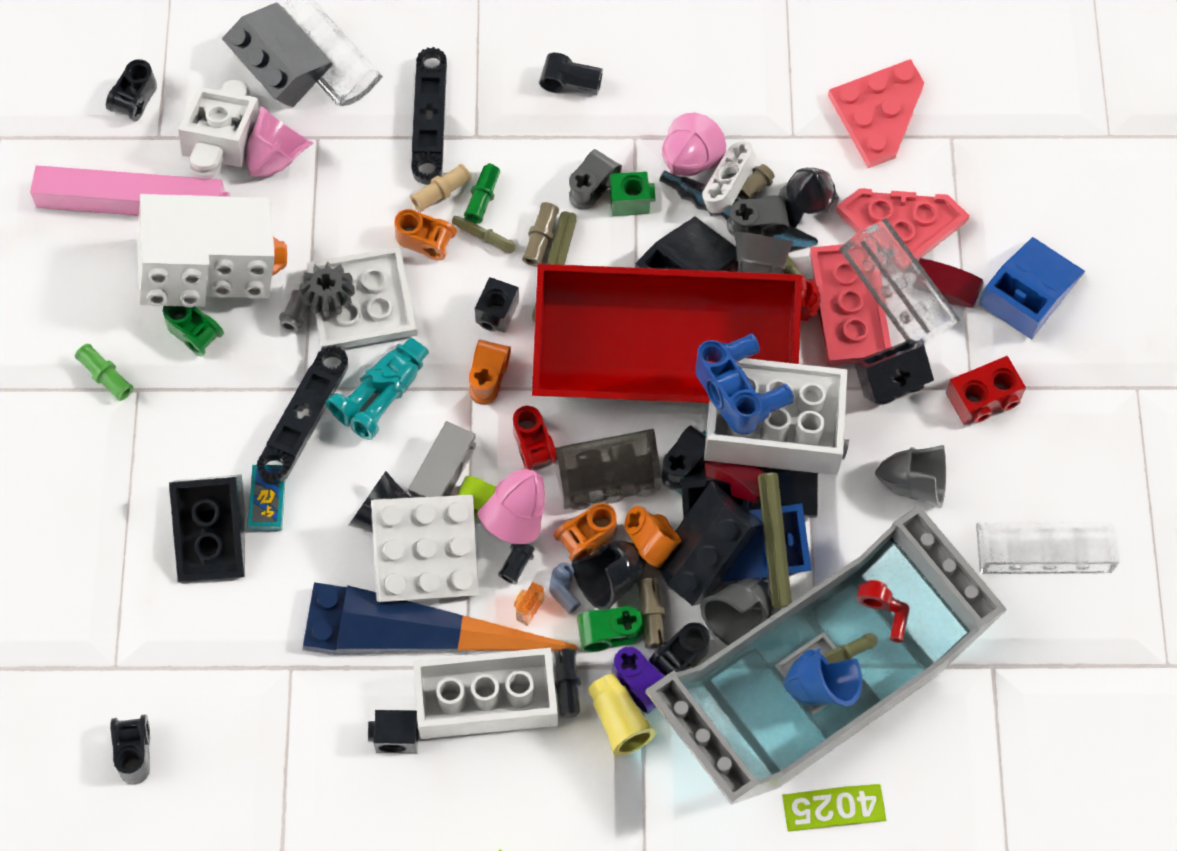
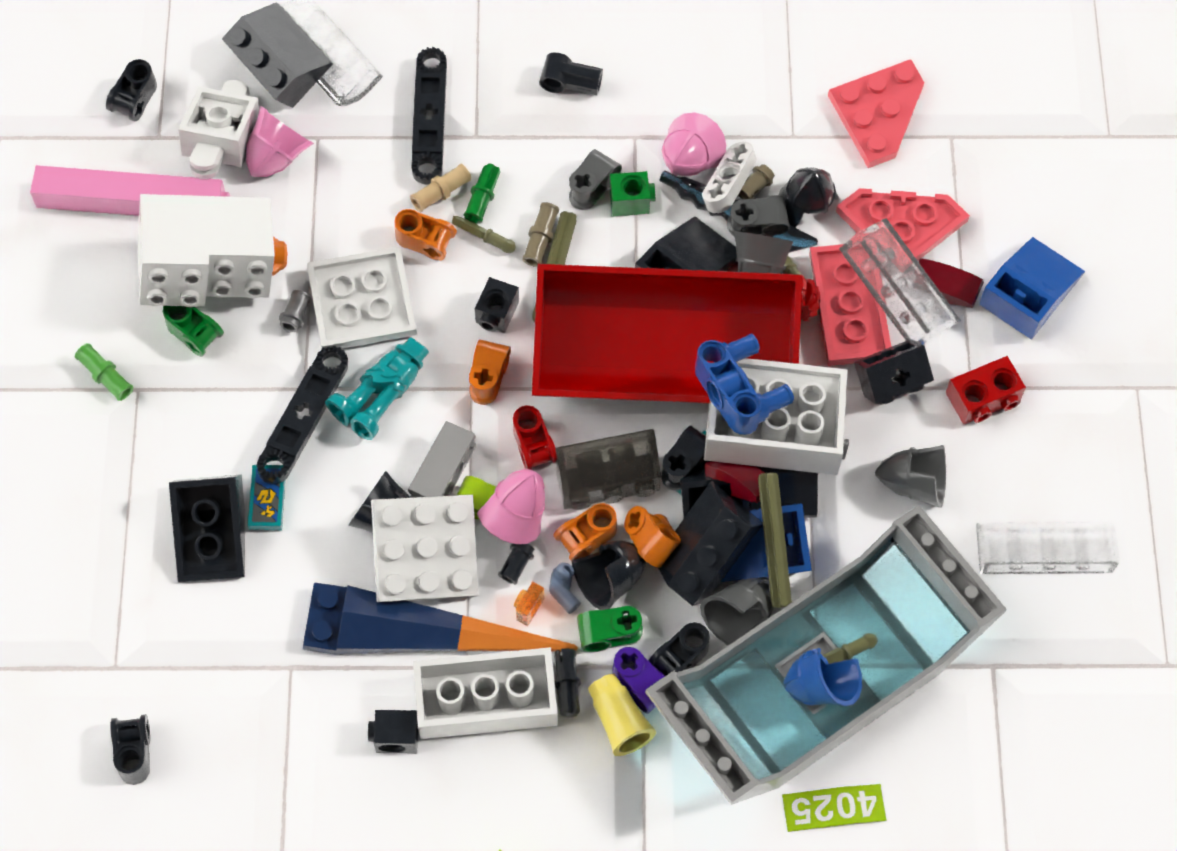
dark grey gear [300,261,355,318] -> none
dark tan pin [637,578,666,649] -> none
red plate [856,580,910,643] -> none

